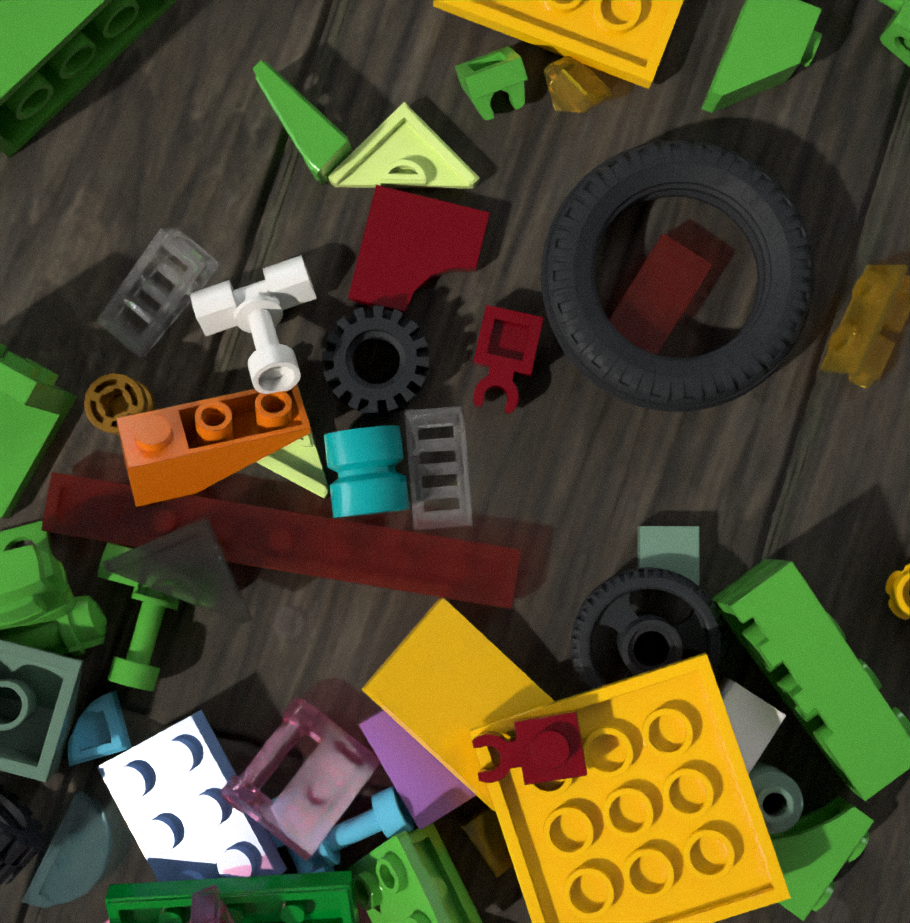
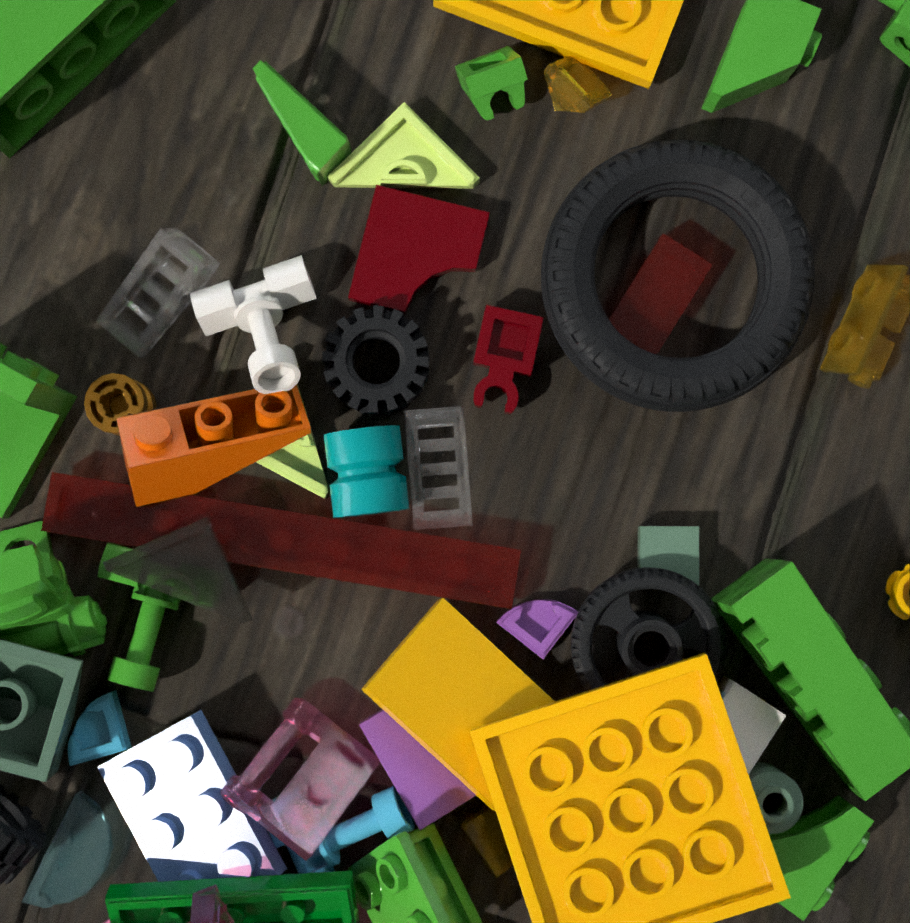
dark red plate [472,709,587,785] -> none
none -> medium lavender tile [496,599,578,659]

